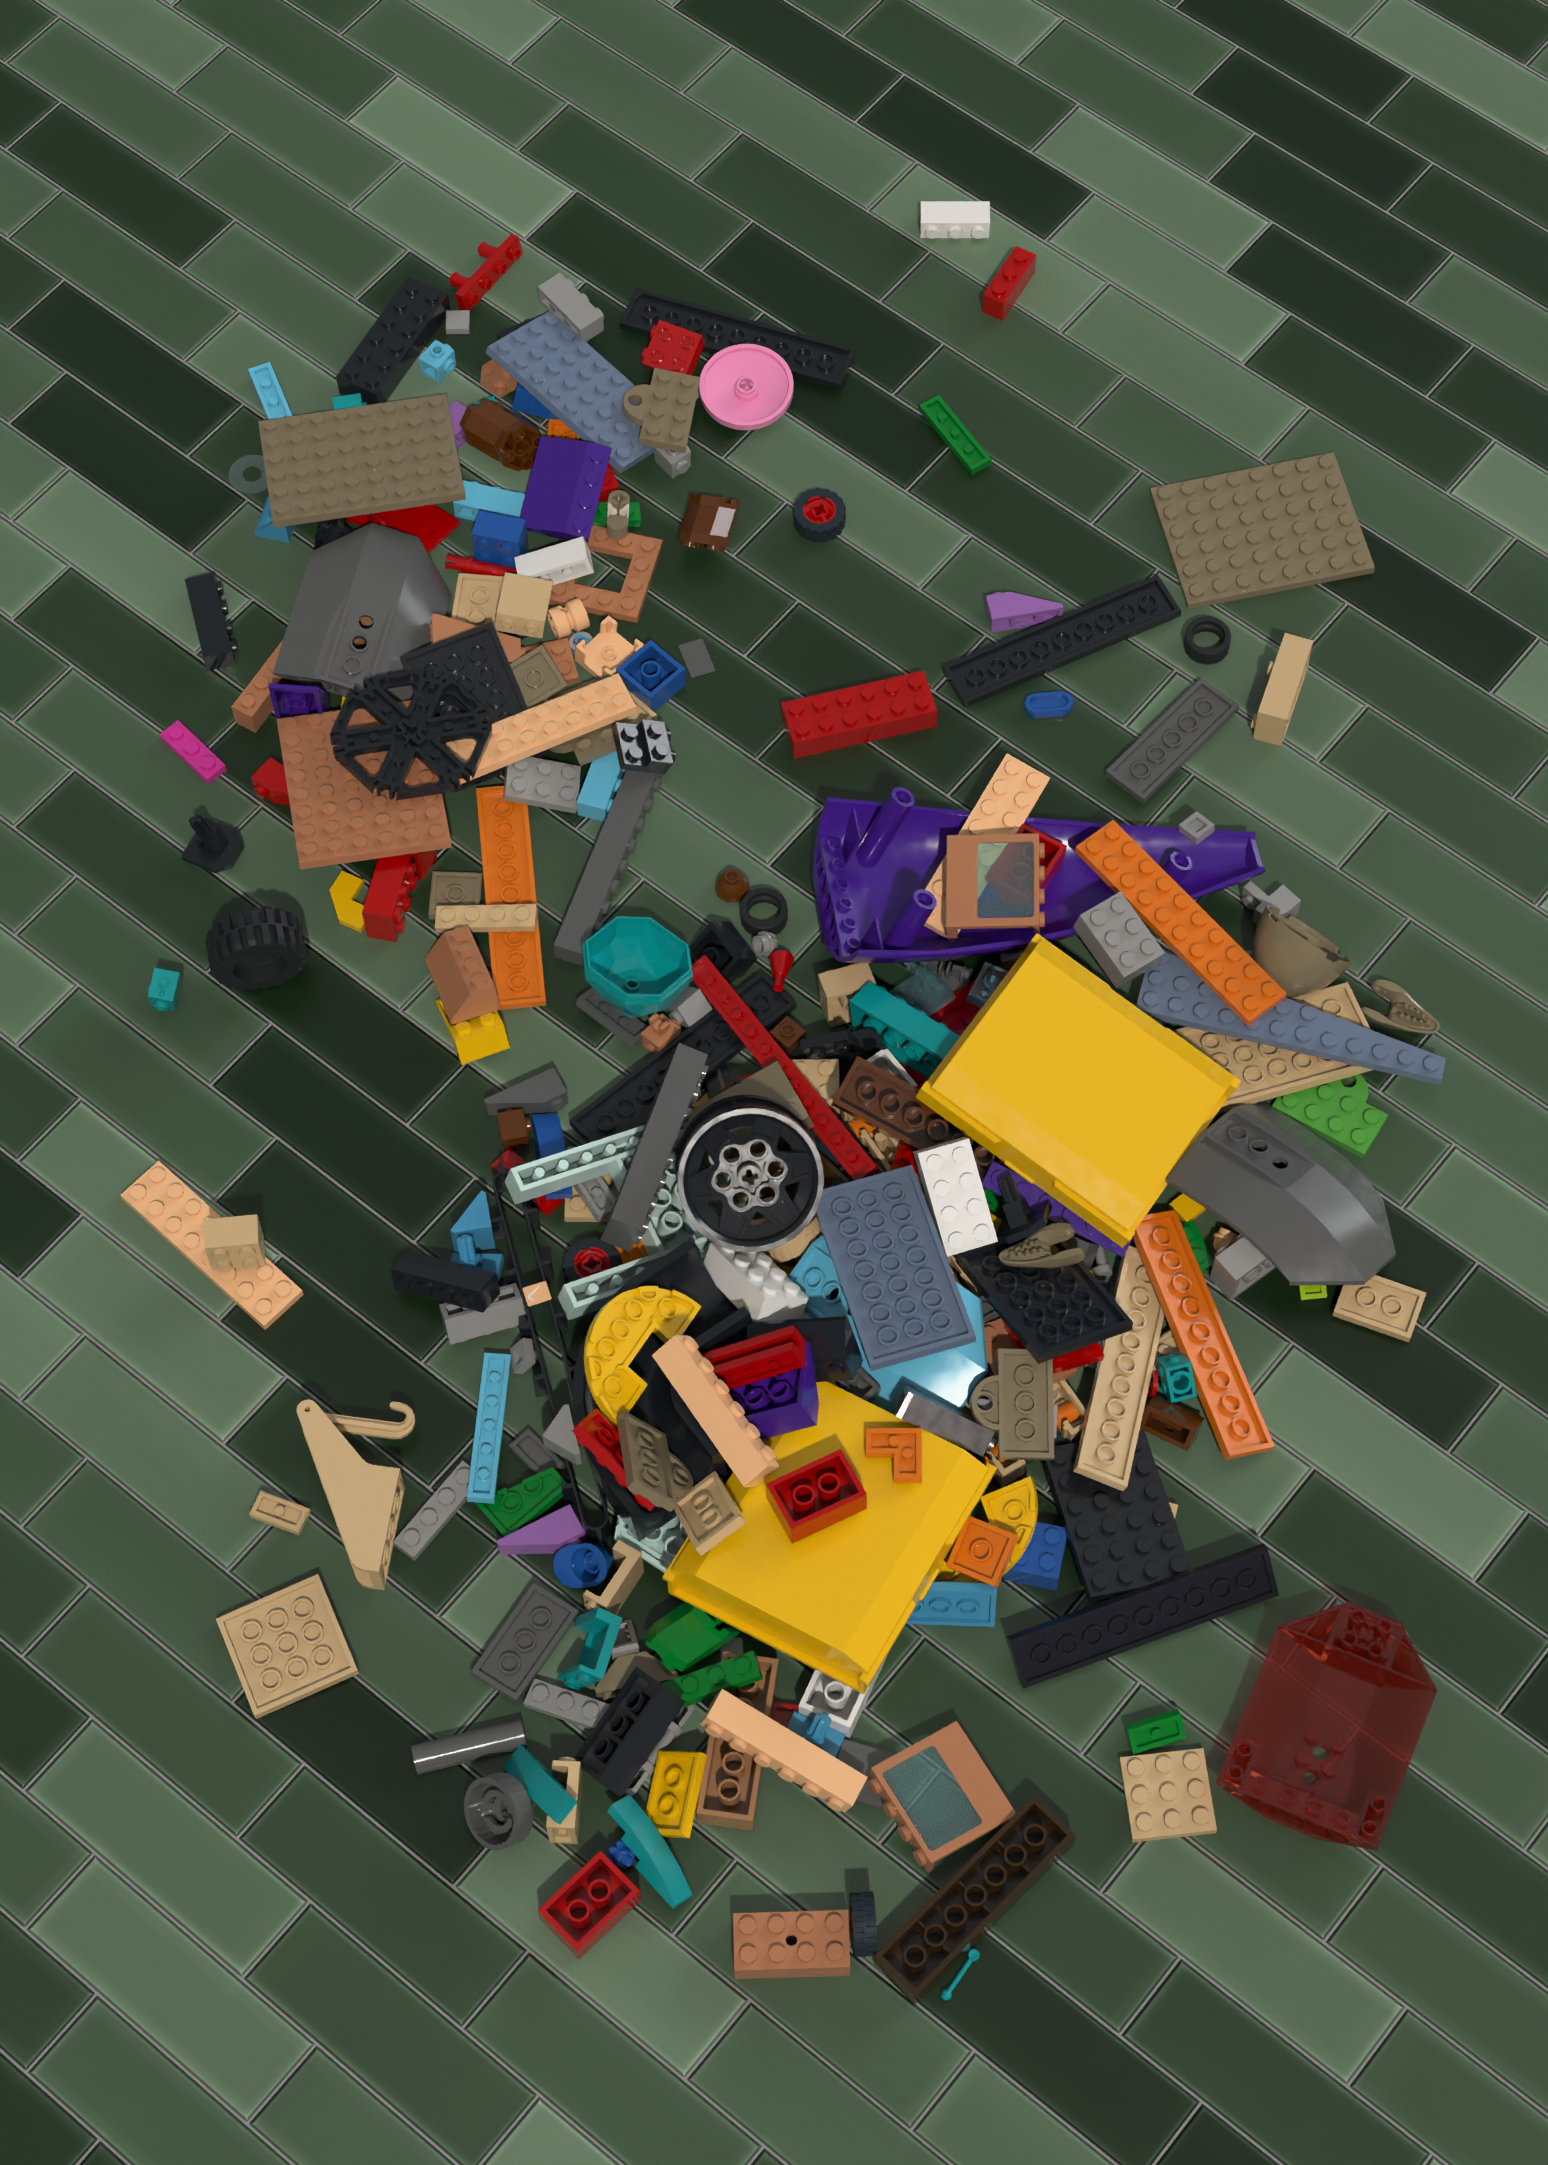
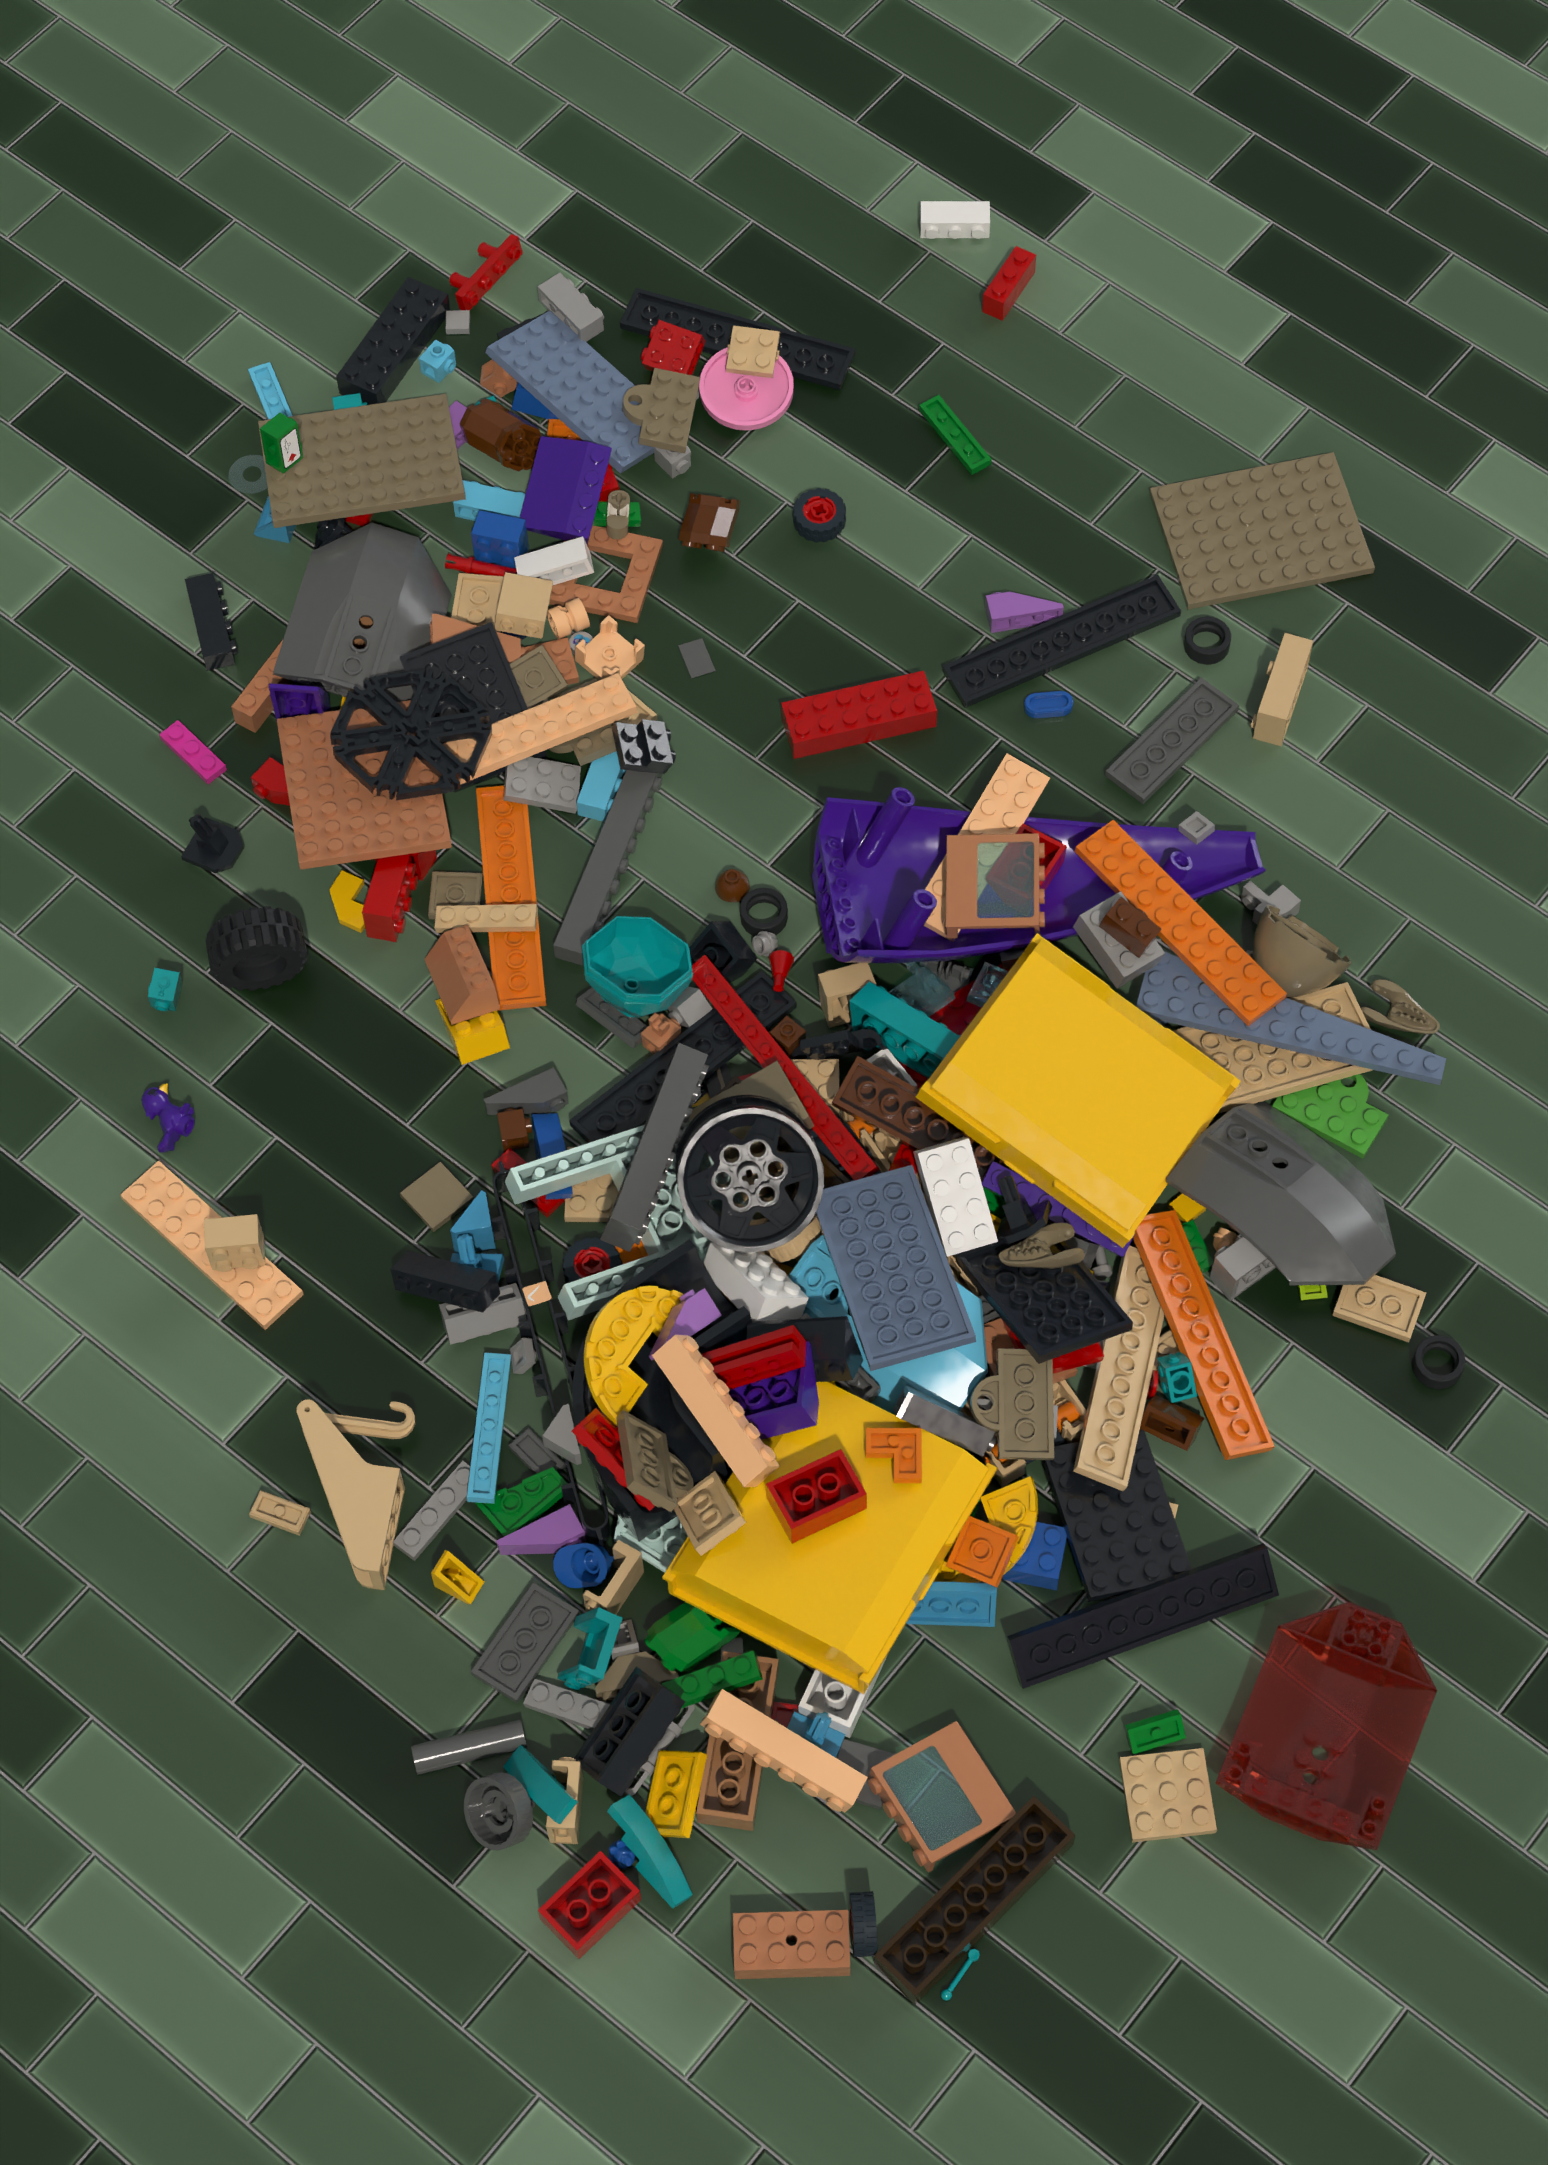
tan plate [216,1574,359,1719] -> none
red door [368,504,460,554] -> none
light grey plate [573,1176,616,1222] -> none
blue brick [616,640,686,712] -> none
none -> dark purple animal [141,1083,195,1153]
none -> green brick [260,413,303,474]
none -> dark tan tile [400,1162,474,1232]
none -> yellow slope [431,1550,485,1605]
none -> medium lavender slope [649,1288,722,1361]
none -> tan plate [726,326,780,378]
none -> reddish brown brick [1099,897,1162,958]
none -> black tyre [1412,1335,1466,1389]

